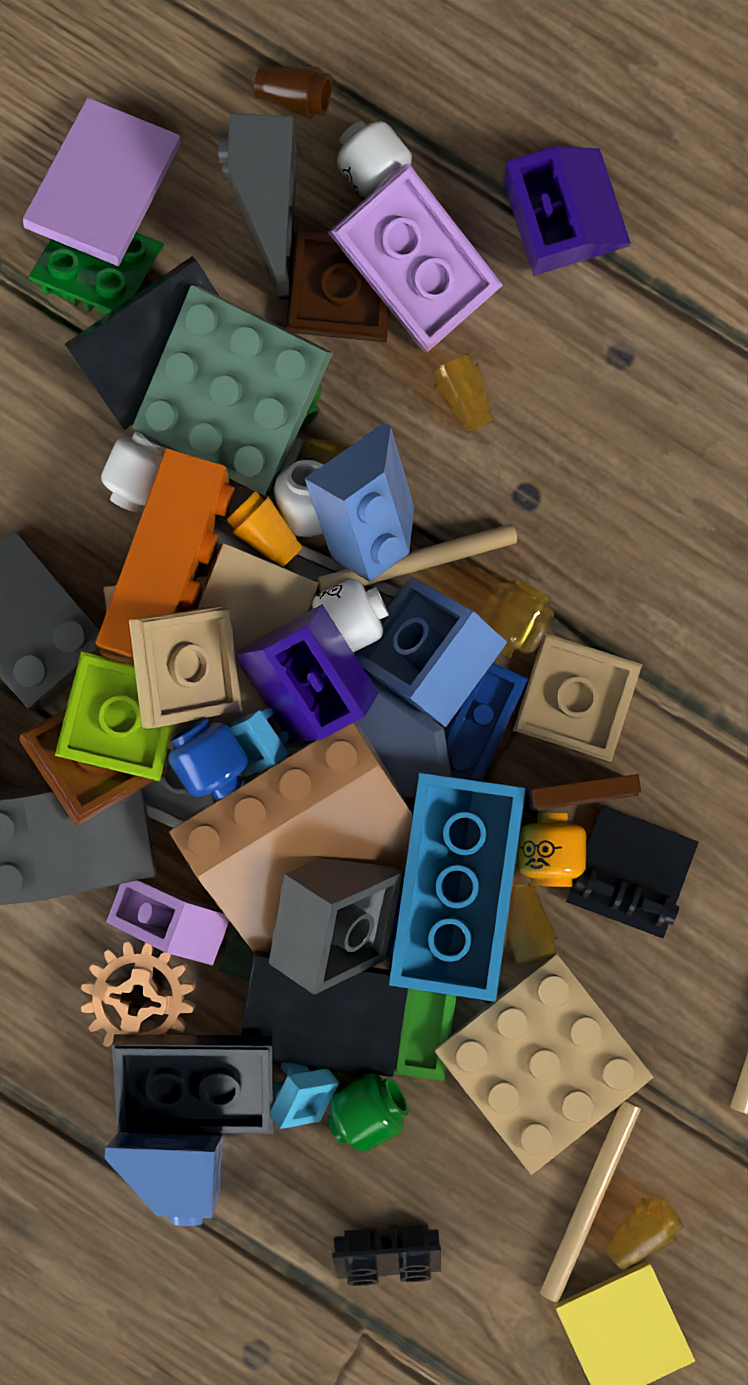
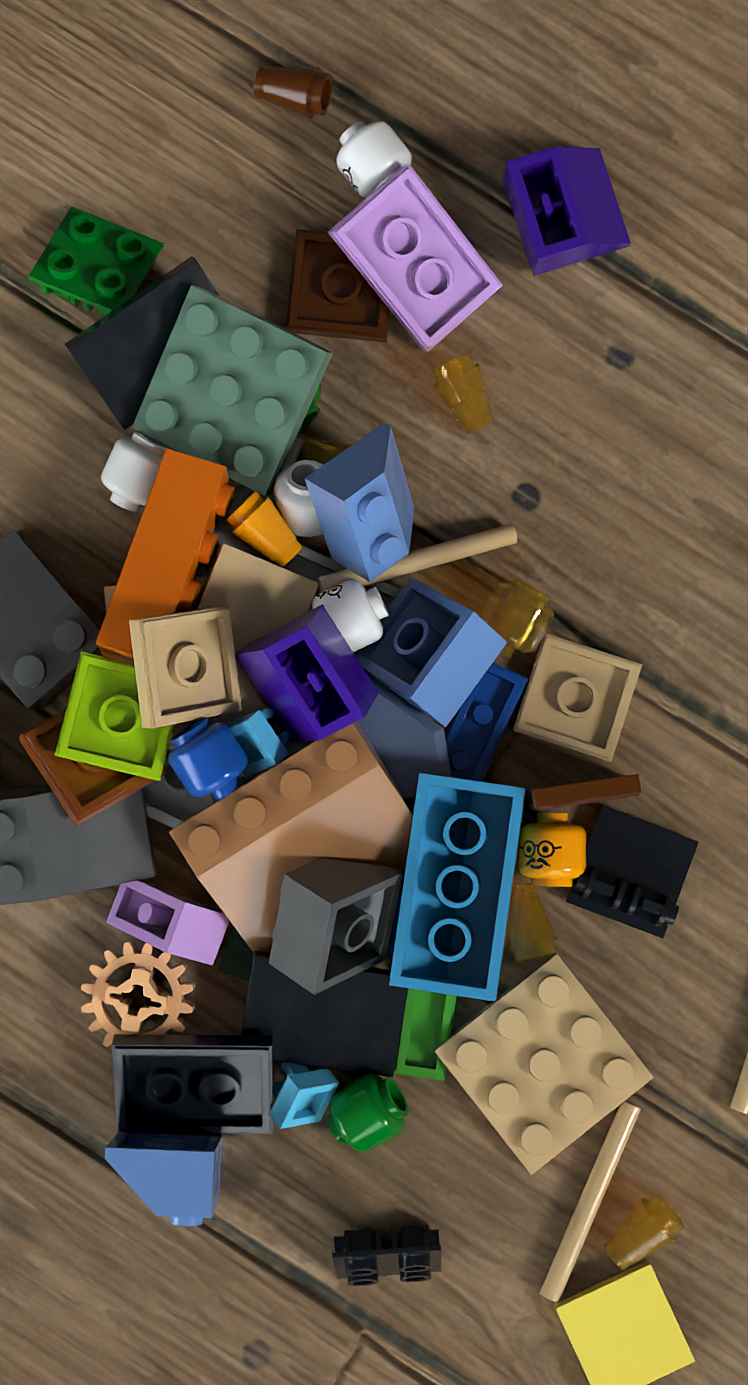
lavender tile [23,98,180,266] -> none
dark grey slope [219,113,297,300] -> none

